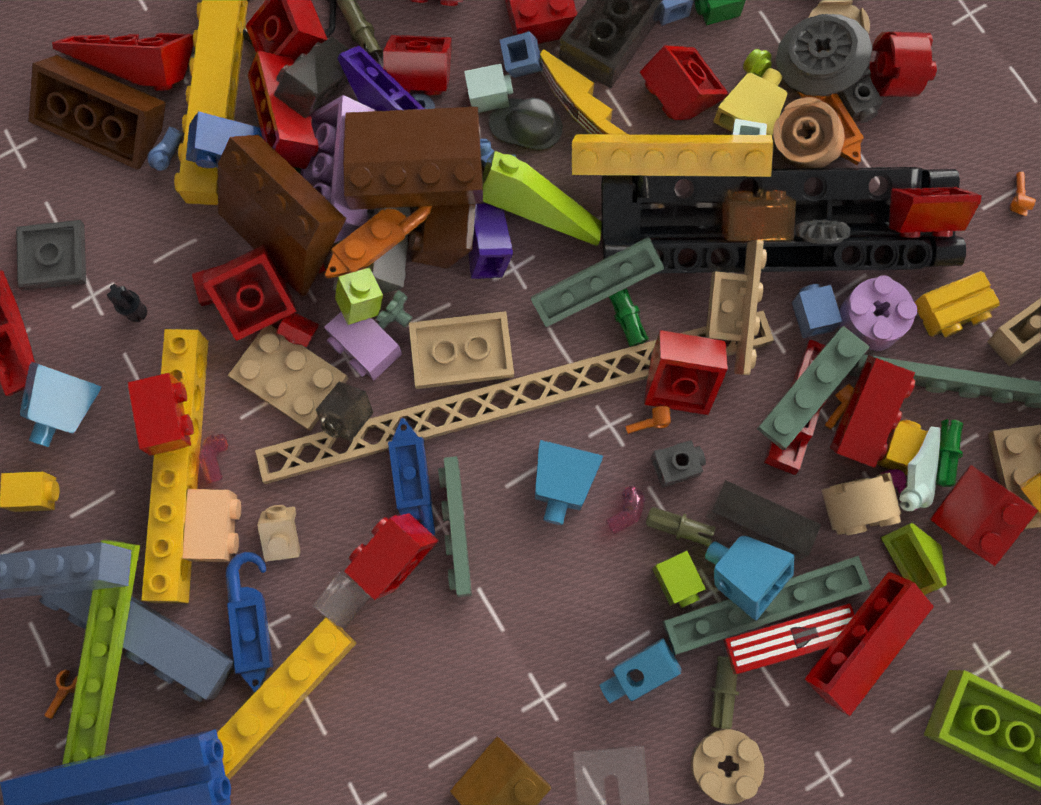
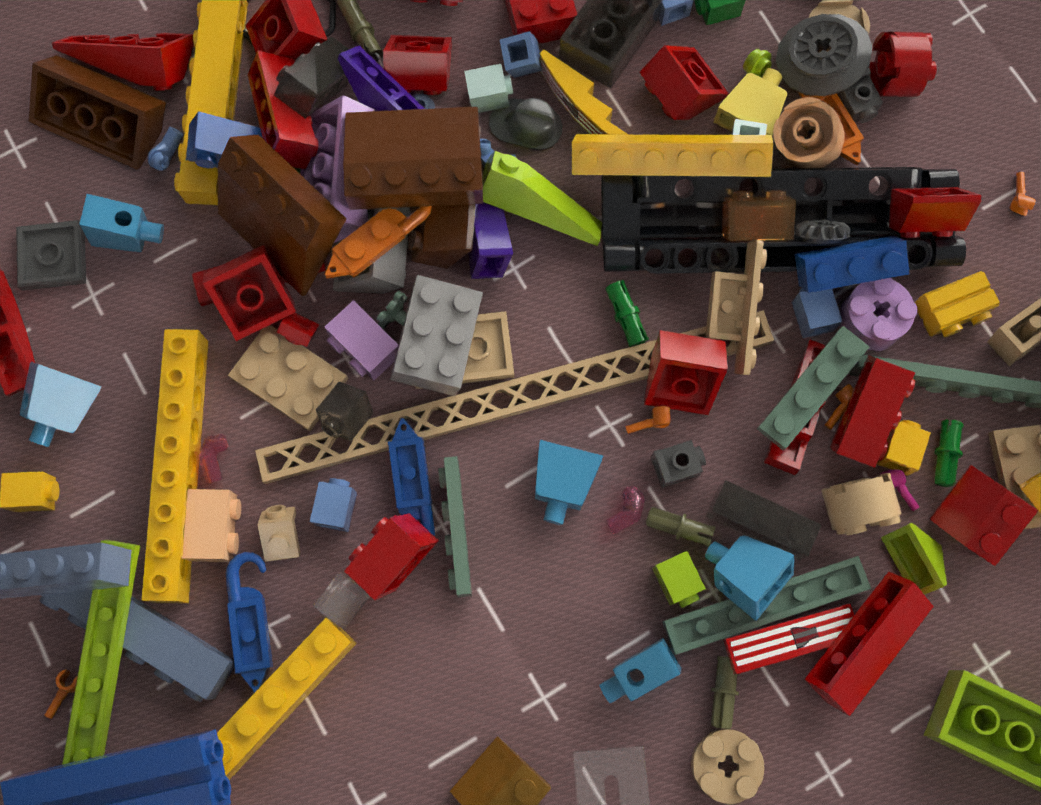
black axle [107,284,147,322] -> none
red brick [127,373,194,456] -> none
lime brick [335,267,383,325] -> none
sand green plate [531,237,664,327] -> none
light aqua arm [899,426,940,511] -> none
none -> dark azure torso [79,194,164,252]
none -> medium blue brick [309,478,357,532]
none -> light grey brick [390,275,483,396]
none -> blue brick [795,236,909,293]

